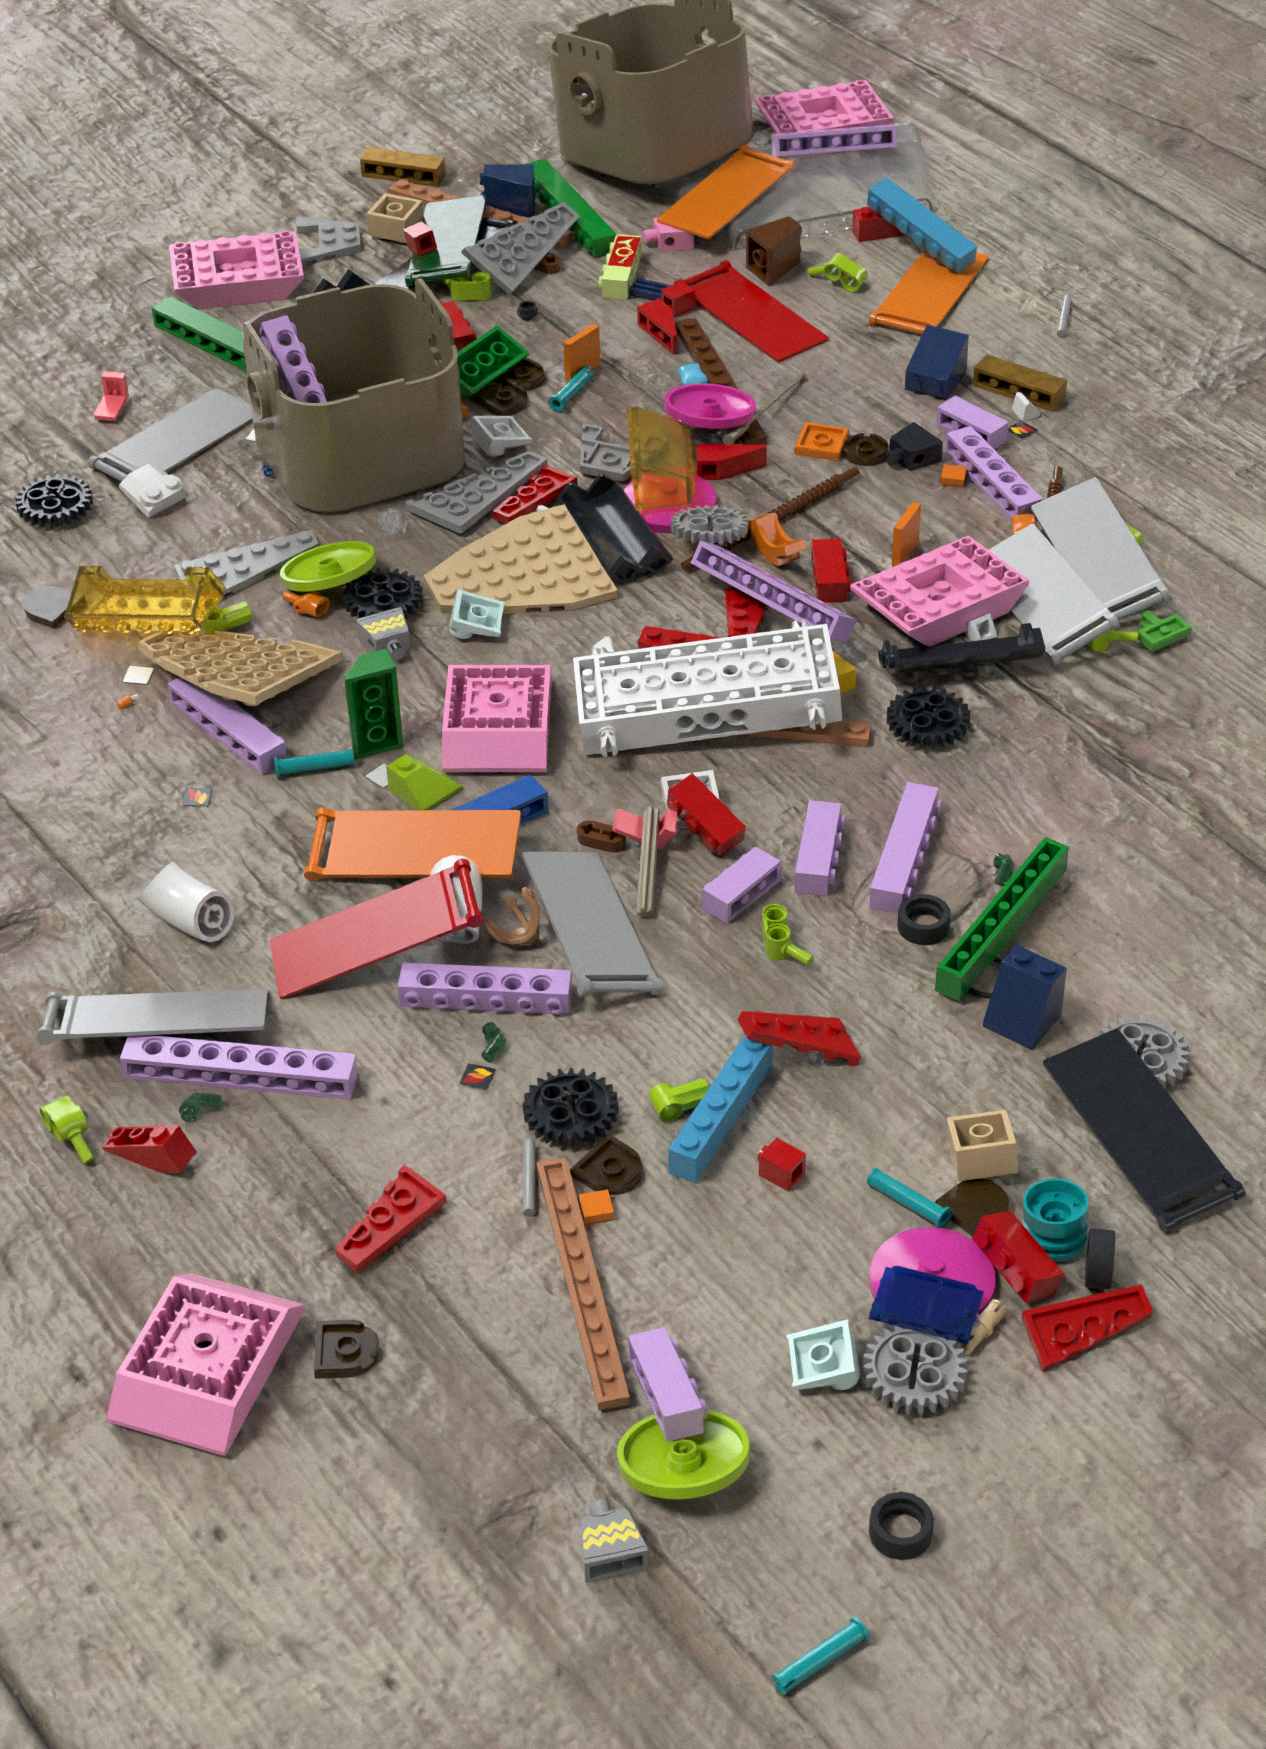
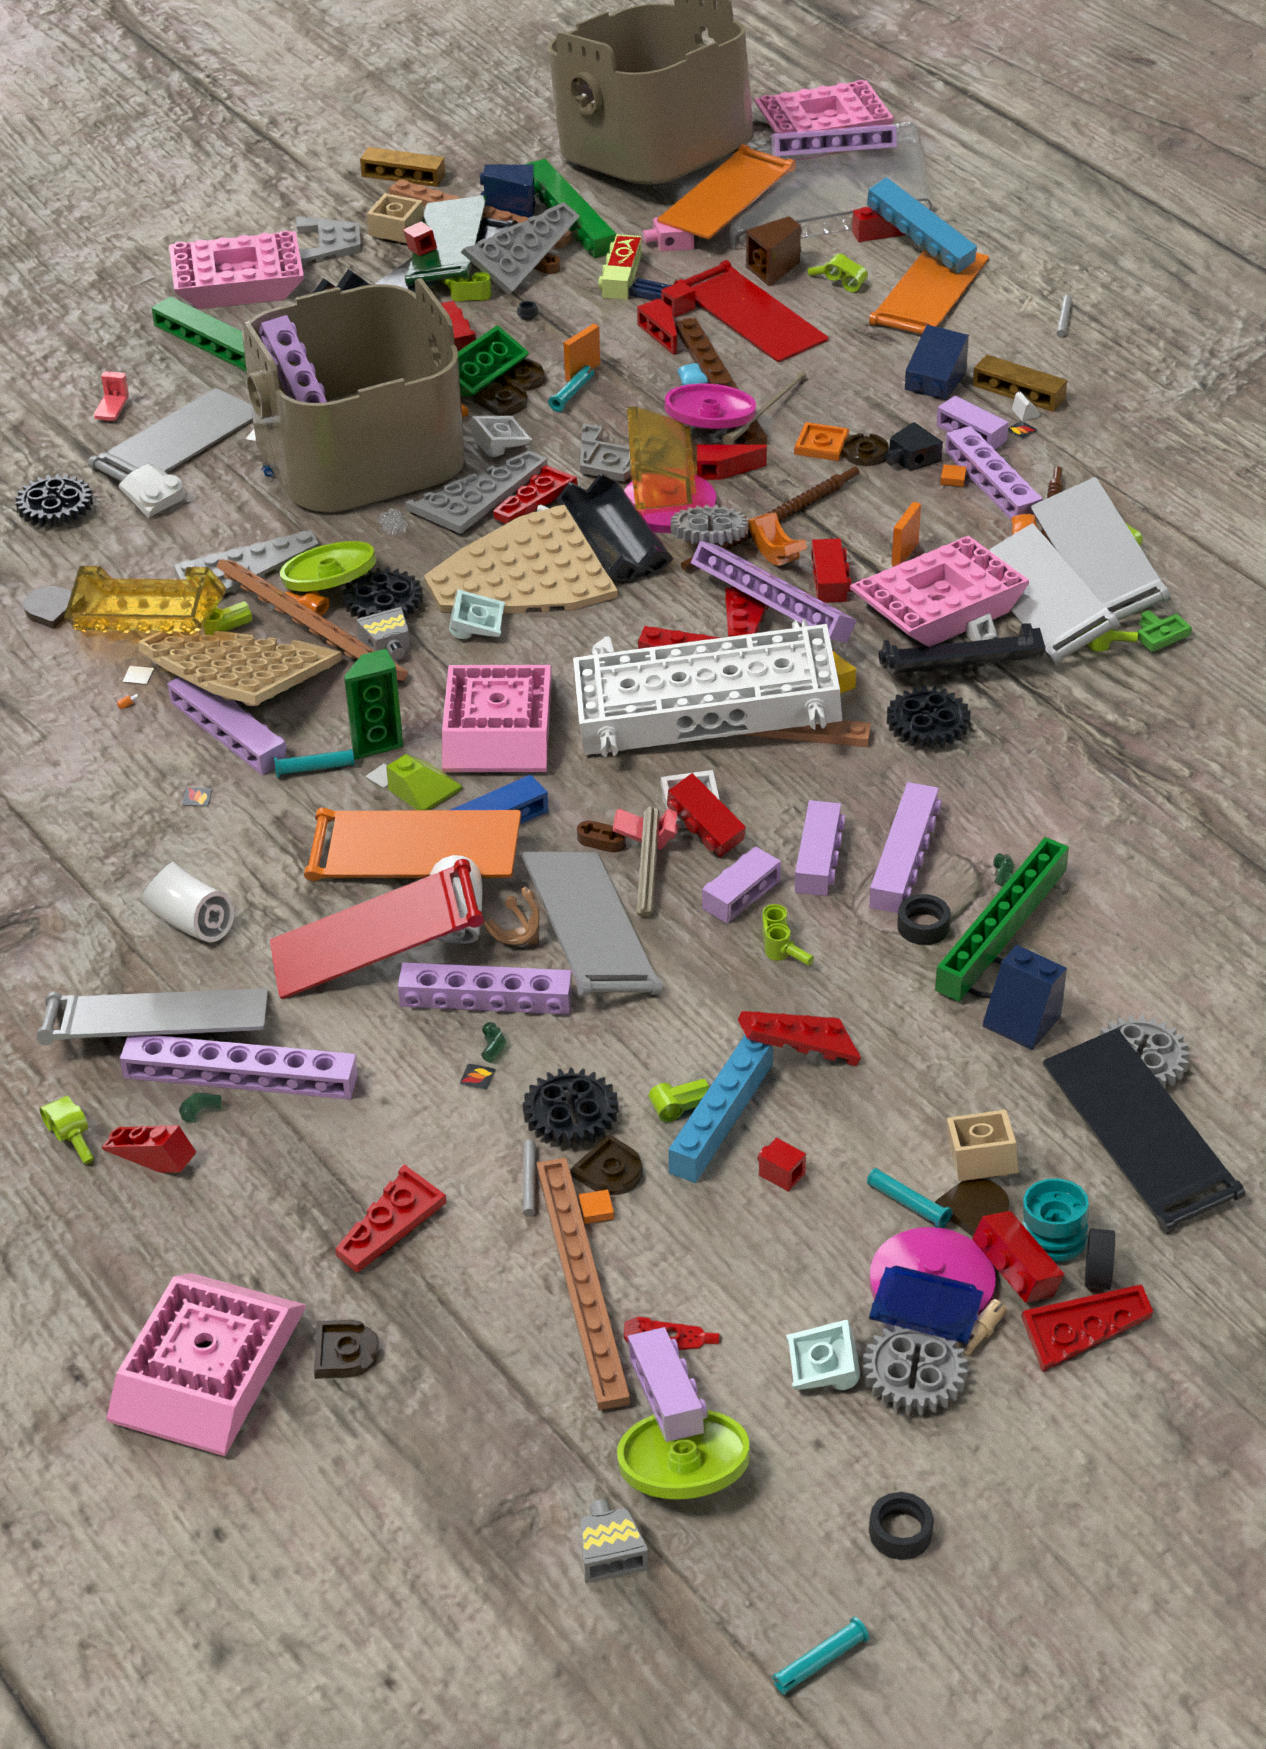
none -> nougat plate [216,559,408,681]
none -> red piece [624,1316,719,1350]

